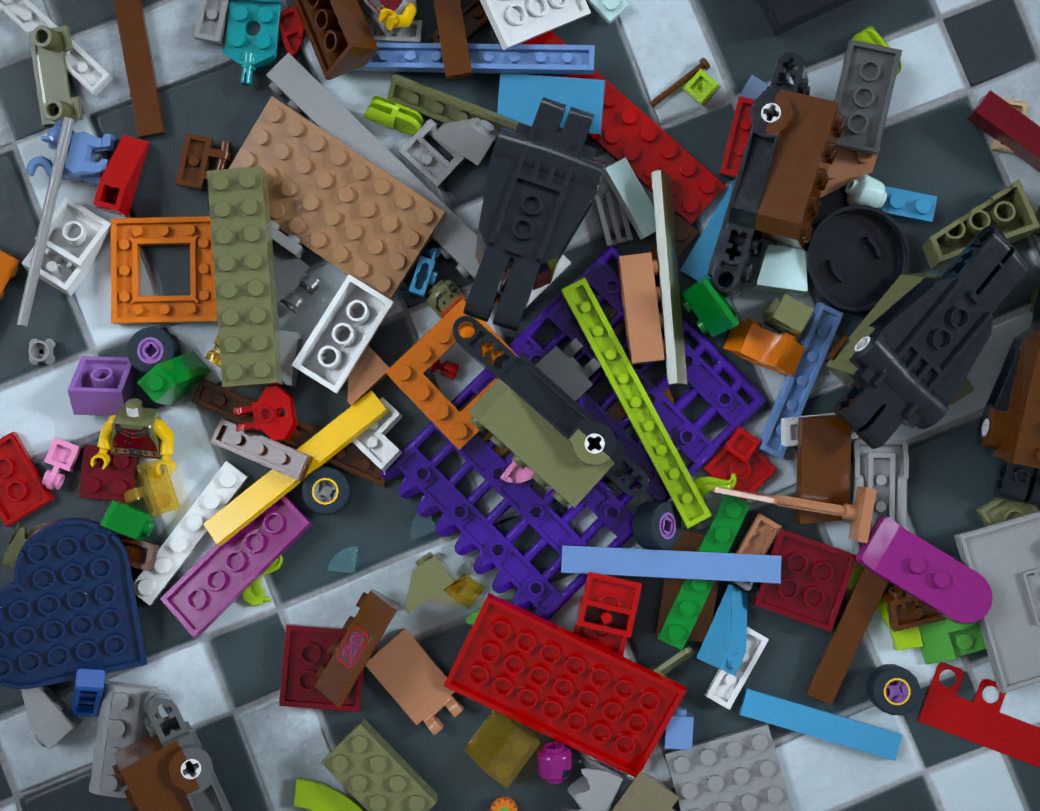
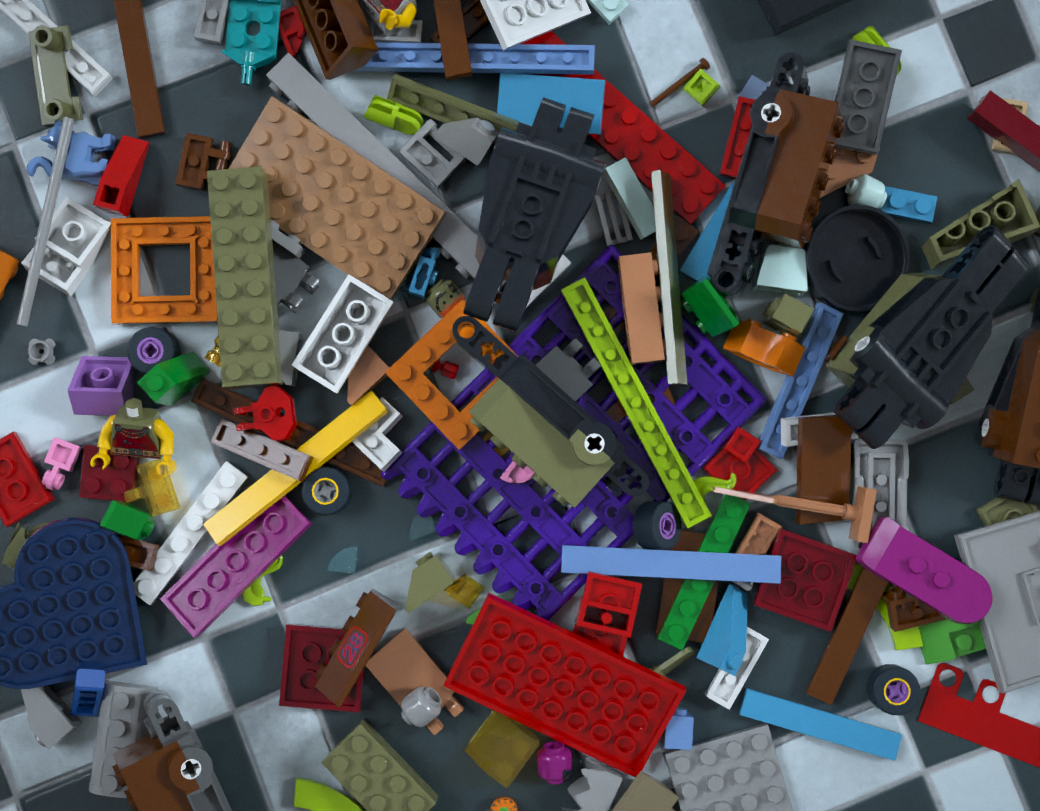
none -> light grey head [401,686,442,727]

